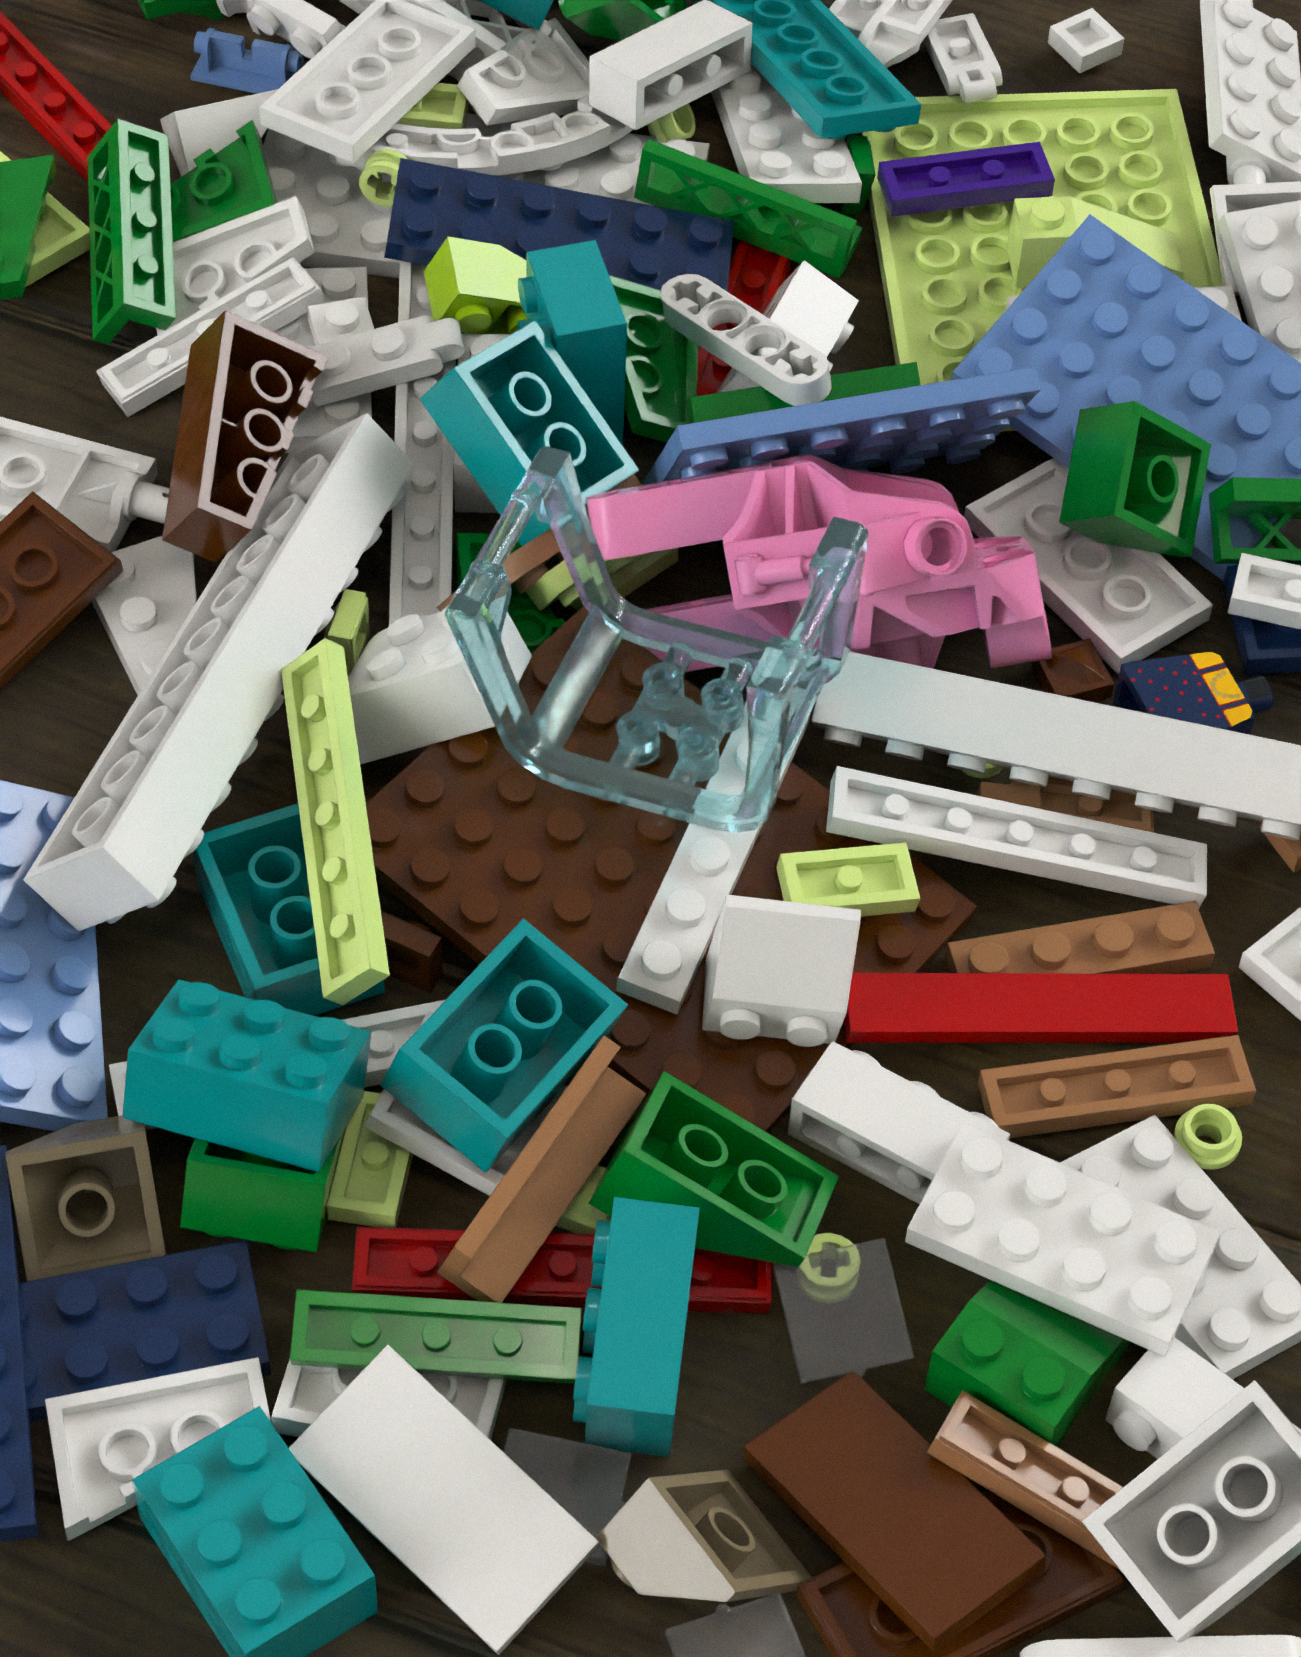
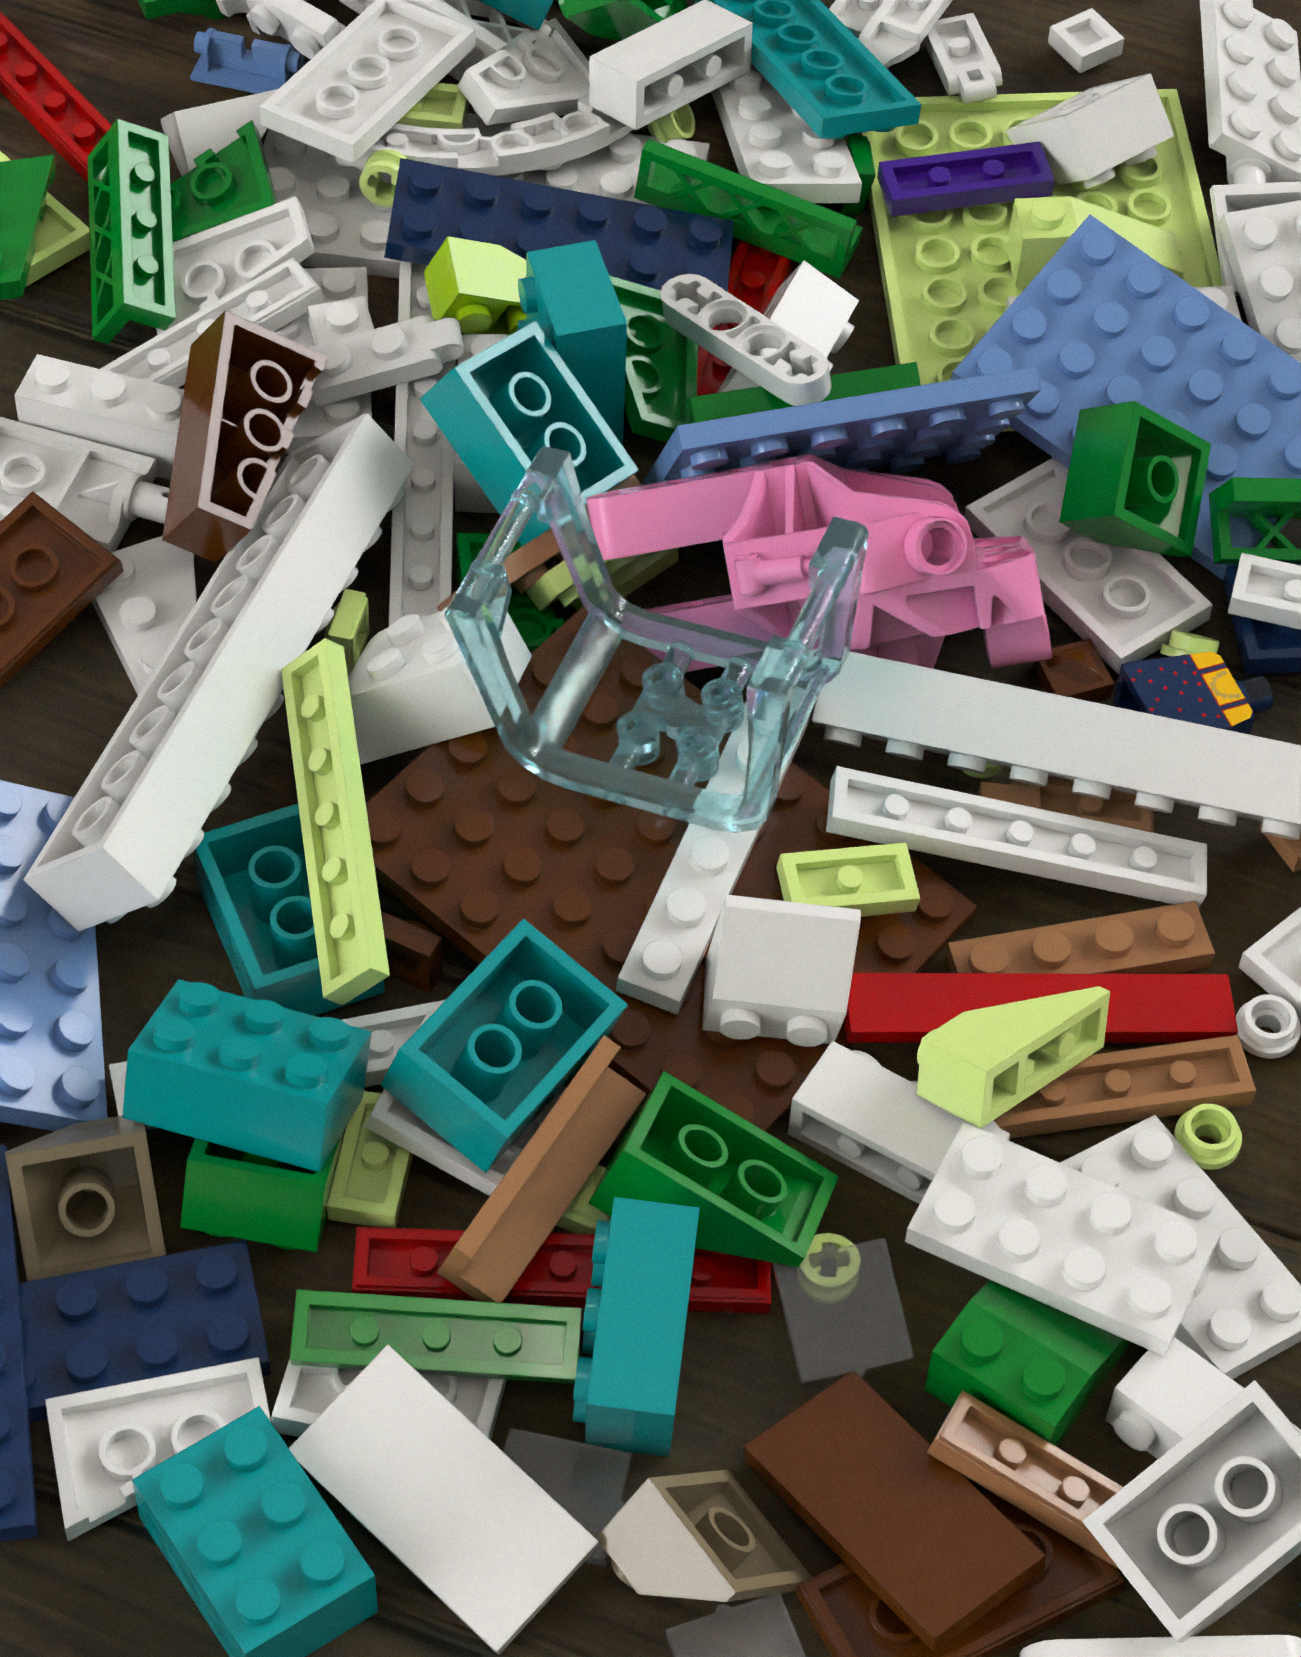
none -> white brick [14,354,184,480]
none -> yellowish green slope [916,986,1110,1128]
none -> white slope [1006,73,1174,188]
none -> yellowish green plate [1160,630,1222,658]
none -> white plate [1236,994,1301,1059]

